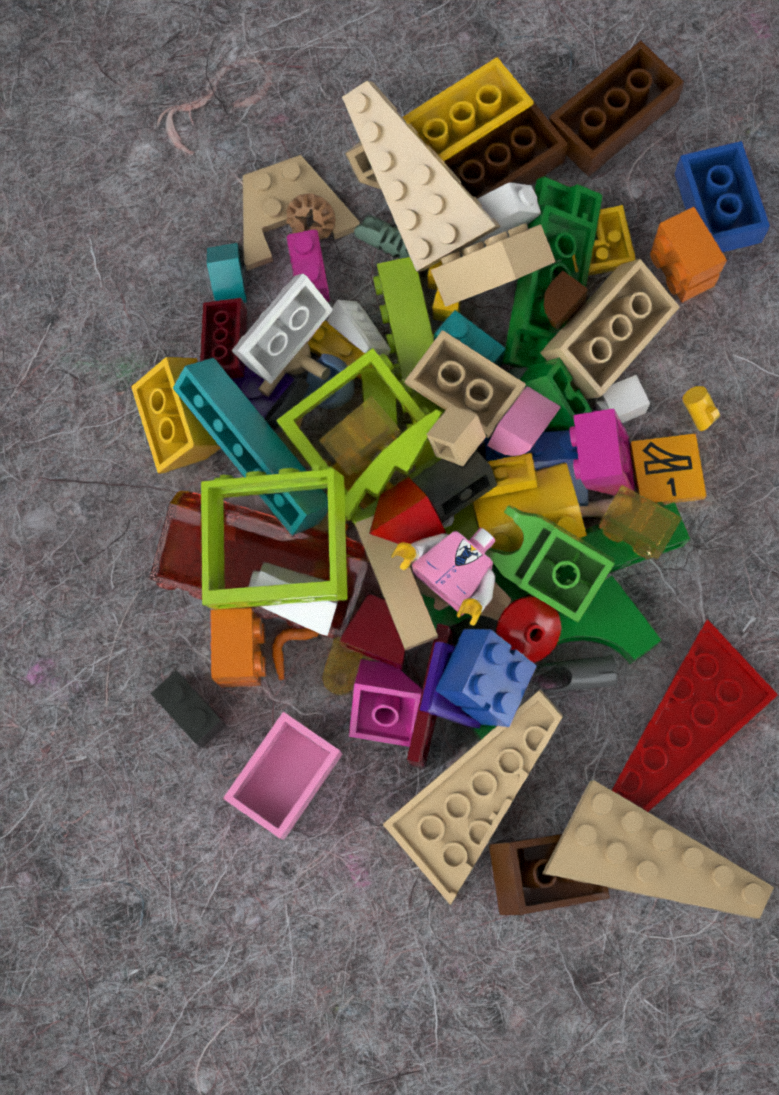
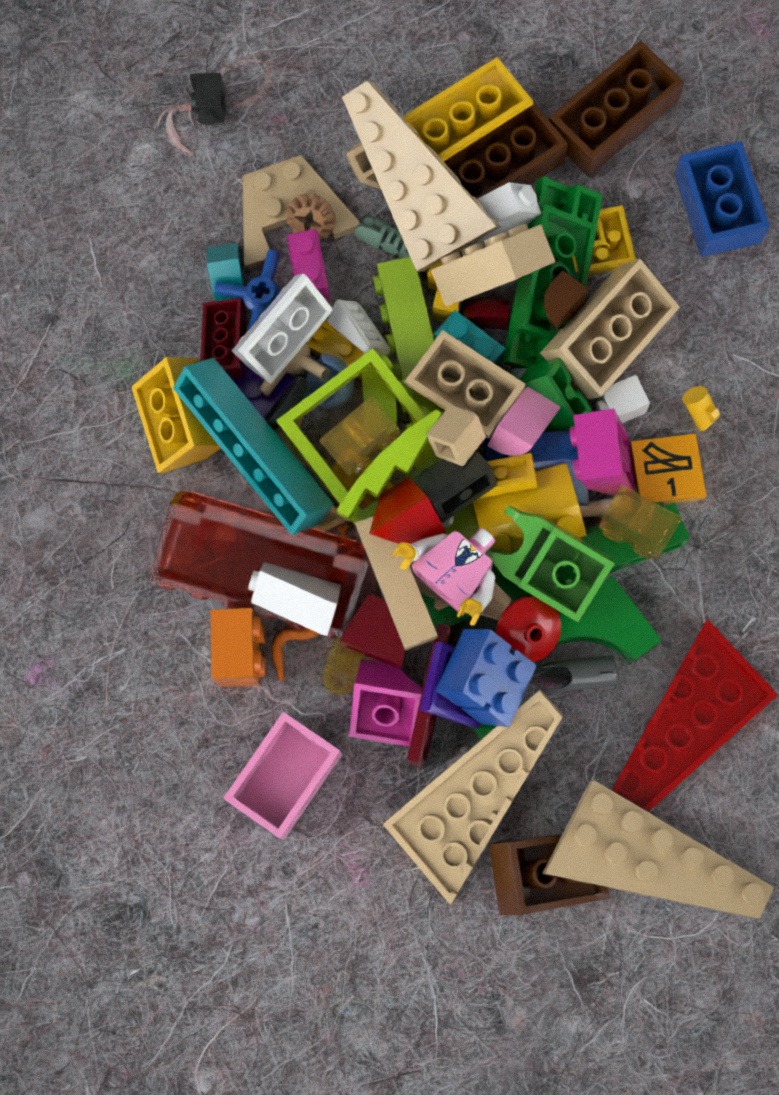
pearl dark grey brick [150,671,226,748] -> none
lime window [201,465,347,610] -> none
orange piece [650,207,727,303] -> none
none -> pearl dark grey brick [190,73,225,125]
none -> blue bar [215,250,281,332]
none -> dark red brick [460,296,510,330]

